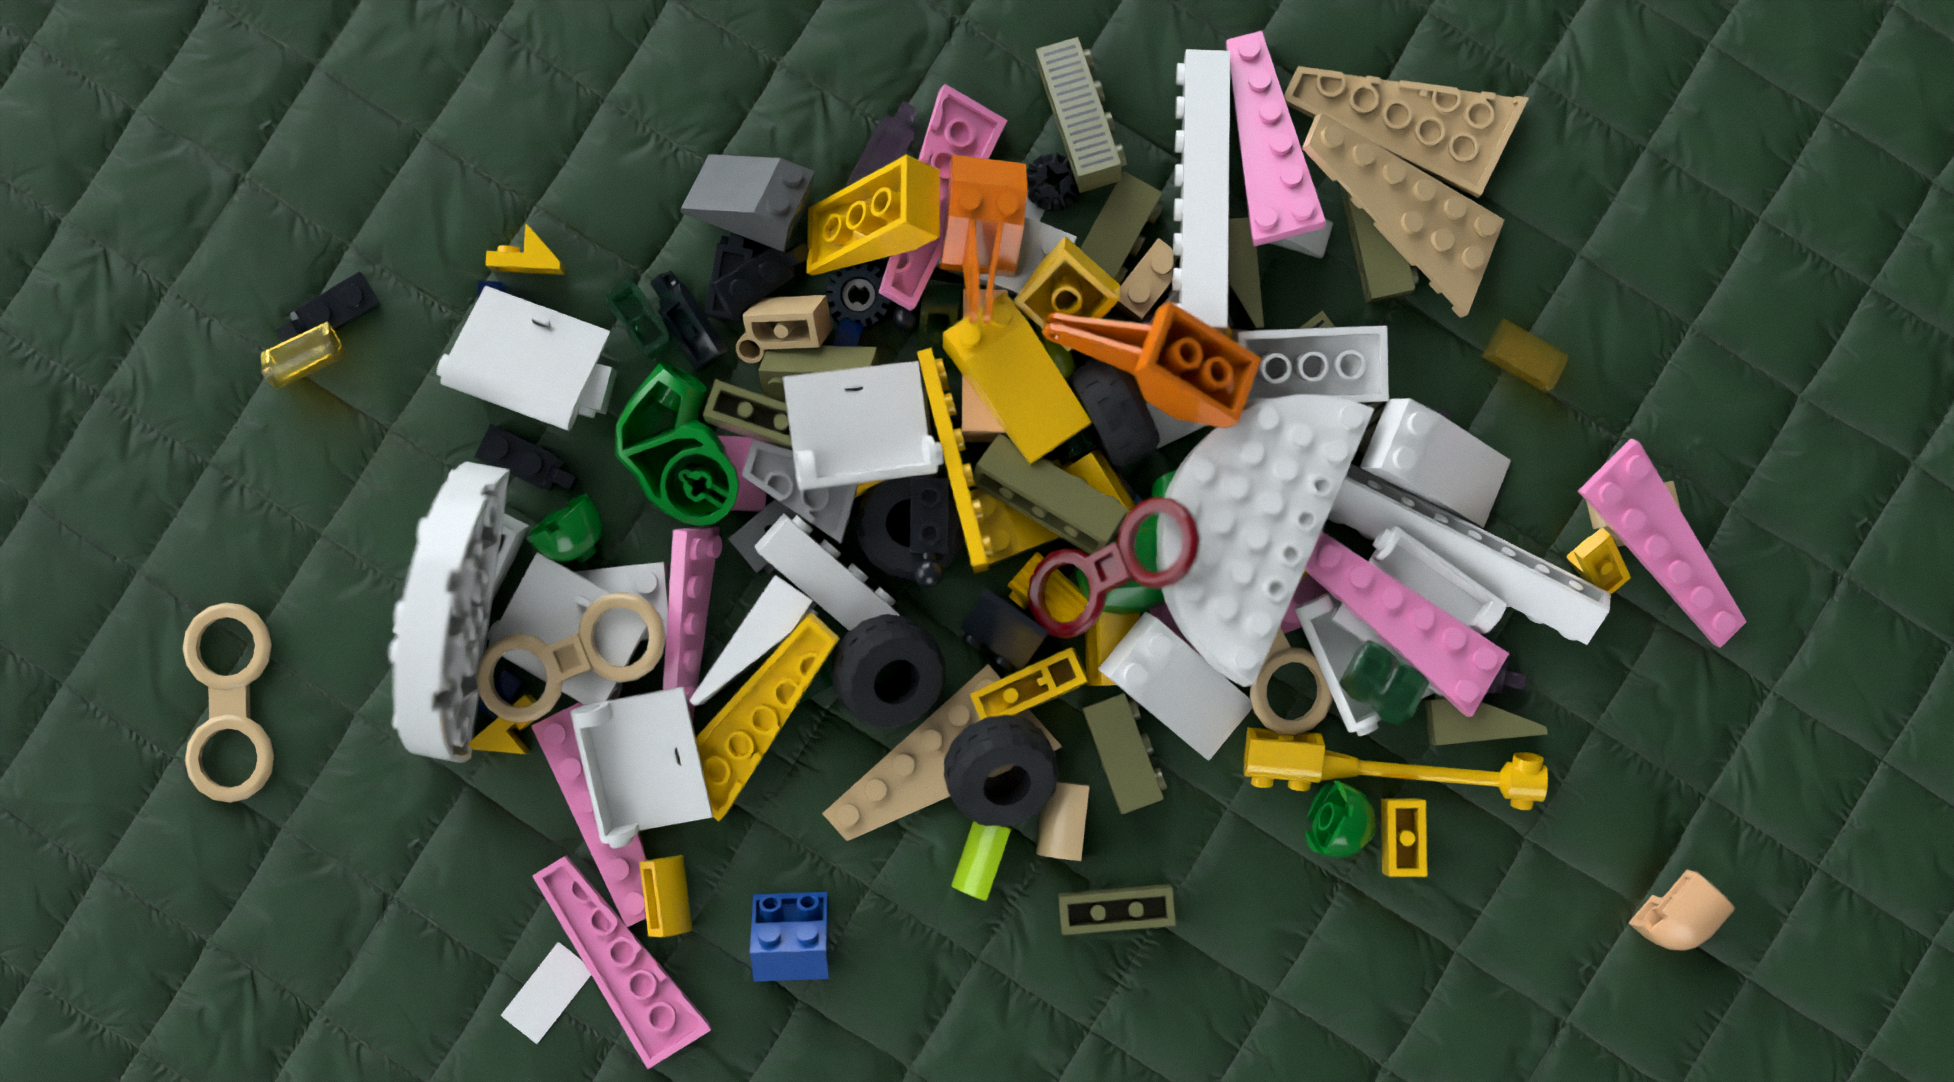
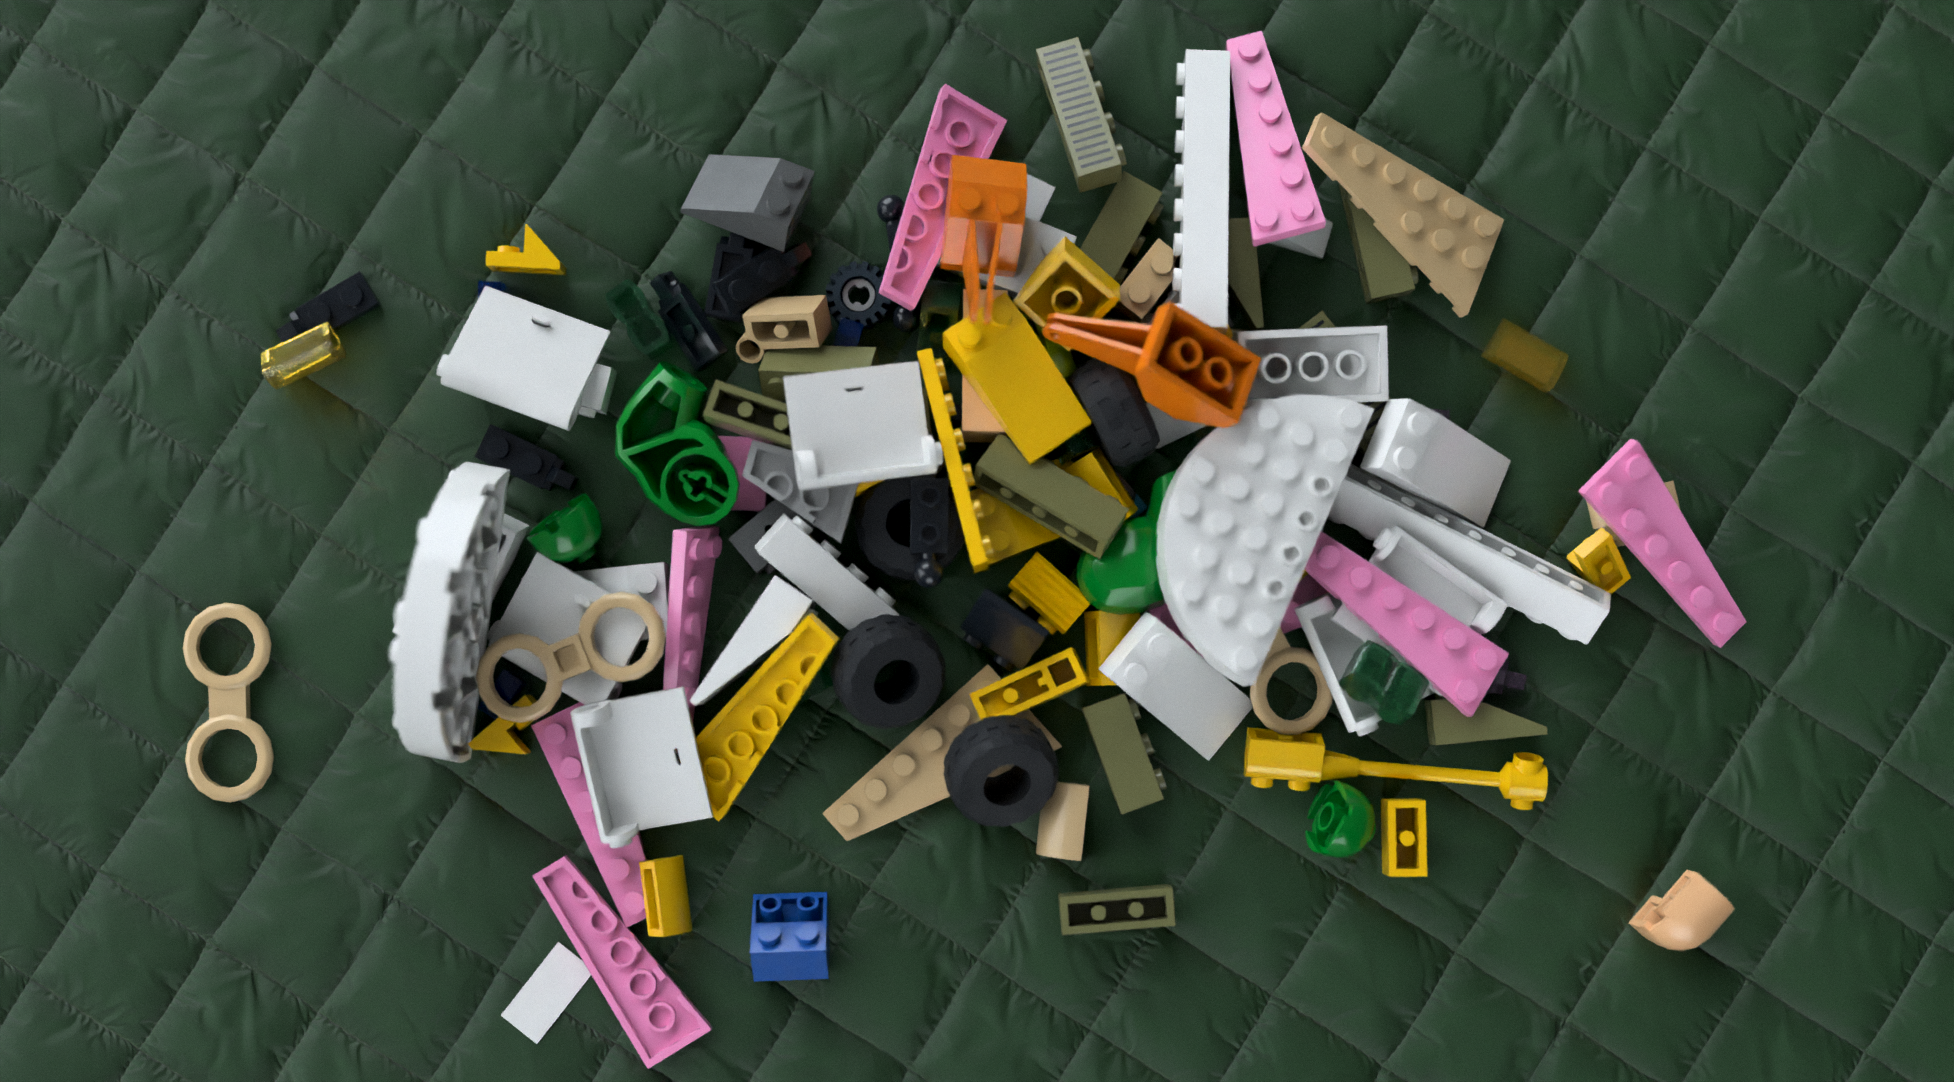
yellow slope [807,155,940,276] -> none
clear purple hinge [846,101,917,187] -> none
lime brick [951,821,1011,901] -> none
black gear [1027,152,1080,212] -> none
dark red bar [1027,497,1200,638] -> none
tan wing [1284,66,1528,198] -> none

